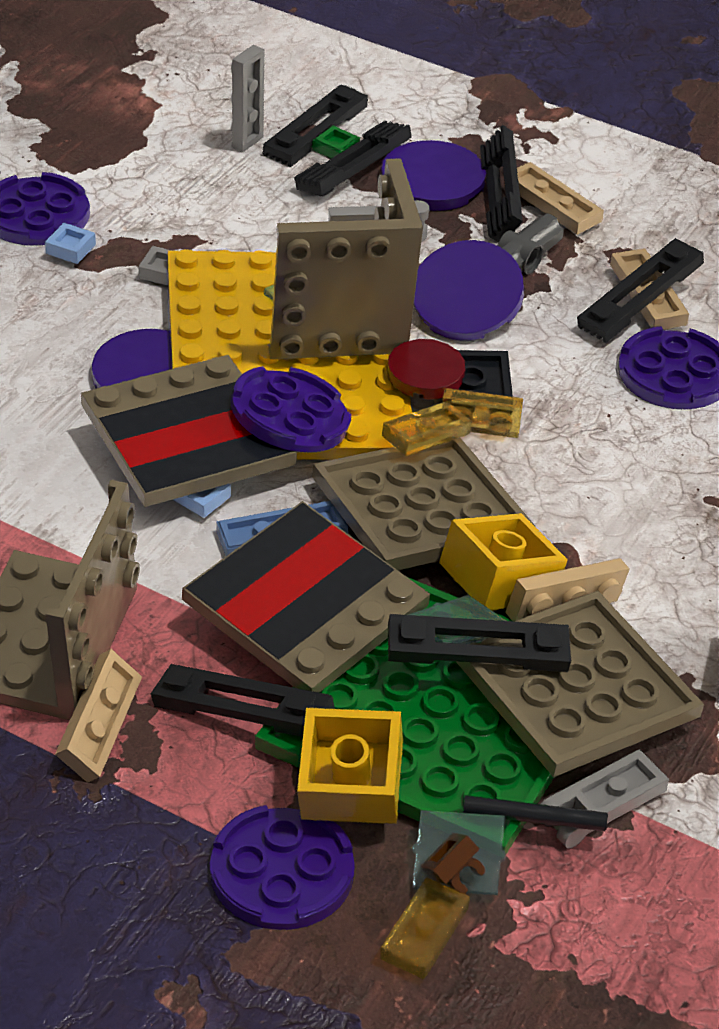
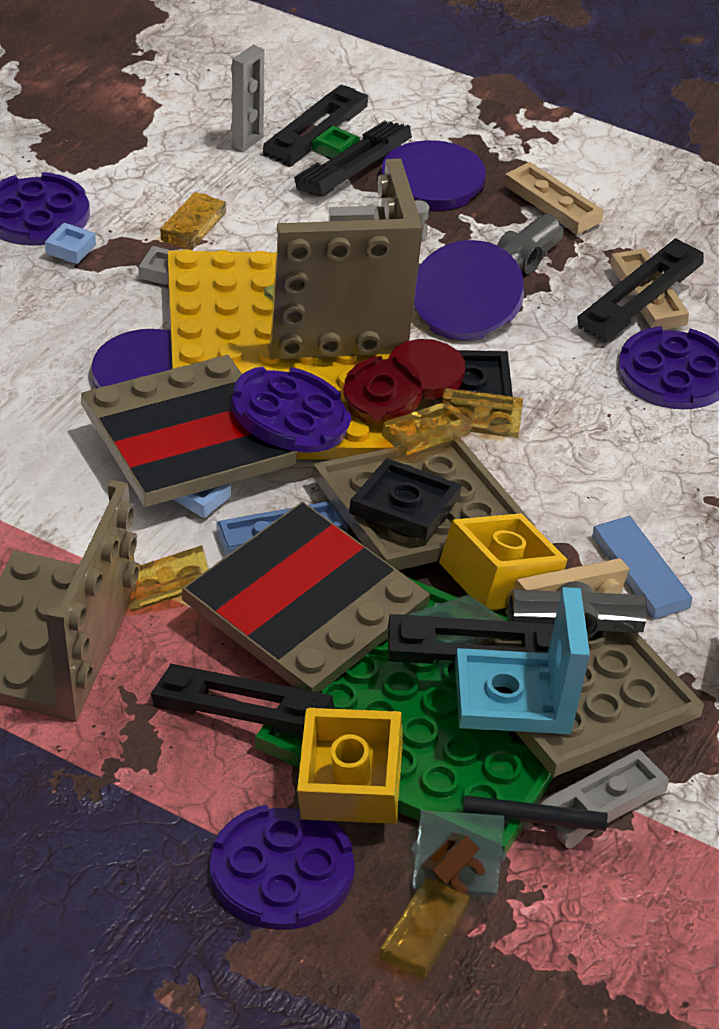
tan plate [55,649,142,782] -> none
black container [480,125,523,242] -> none
none -> clear yellow plate [128,545,210,612]
none -> clear yellow plate [160,192,226,250]
none -> dark red tile [343,356,423,425]
none -> black plate [349,458,462,541]
none -> medium azure bracket [455,587,590,734]
none -> dark grey piece [507,581,647,638]
none -> medium blue tile [592,516,693,619]

